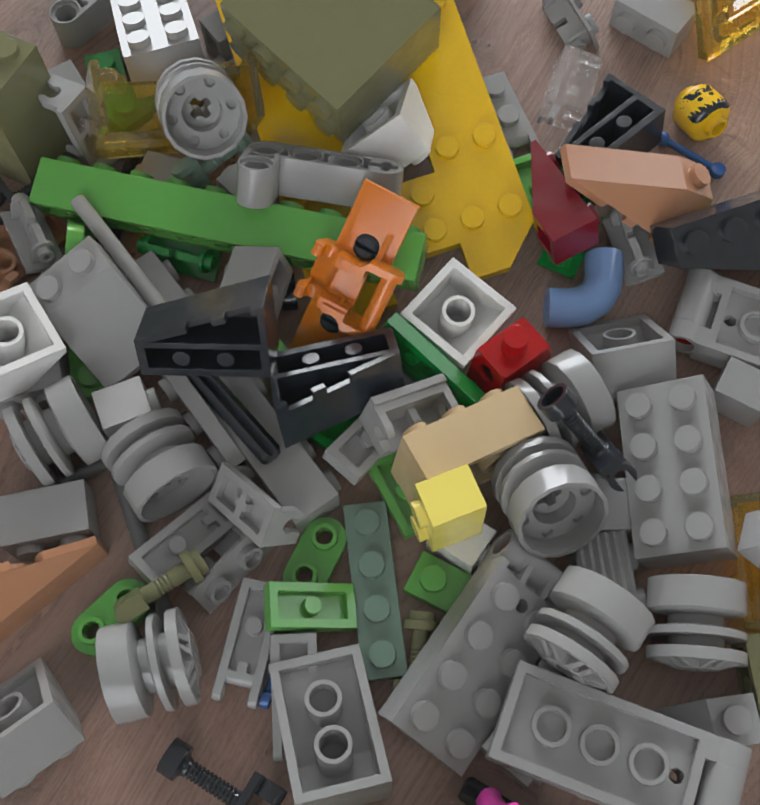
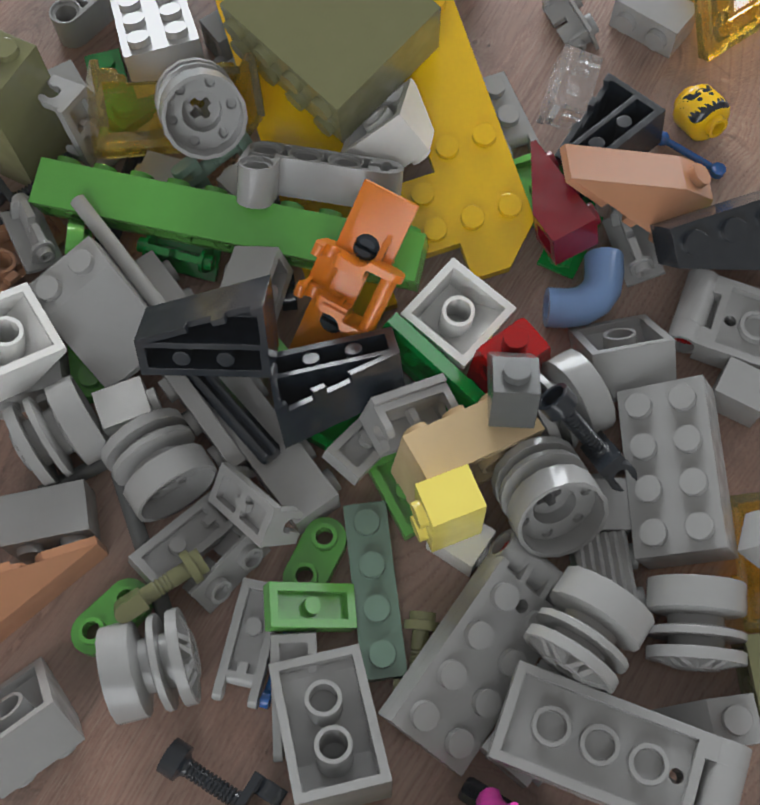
bright green plate [403,551,473,615] -> none
none -> dark grey slope [487,352,541,428]

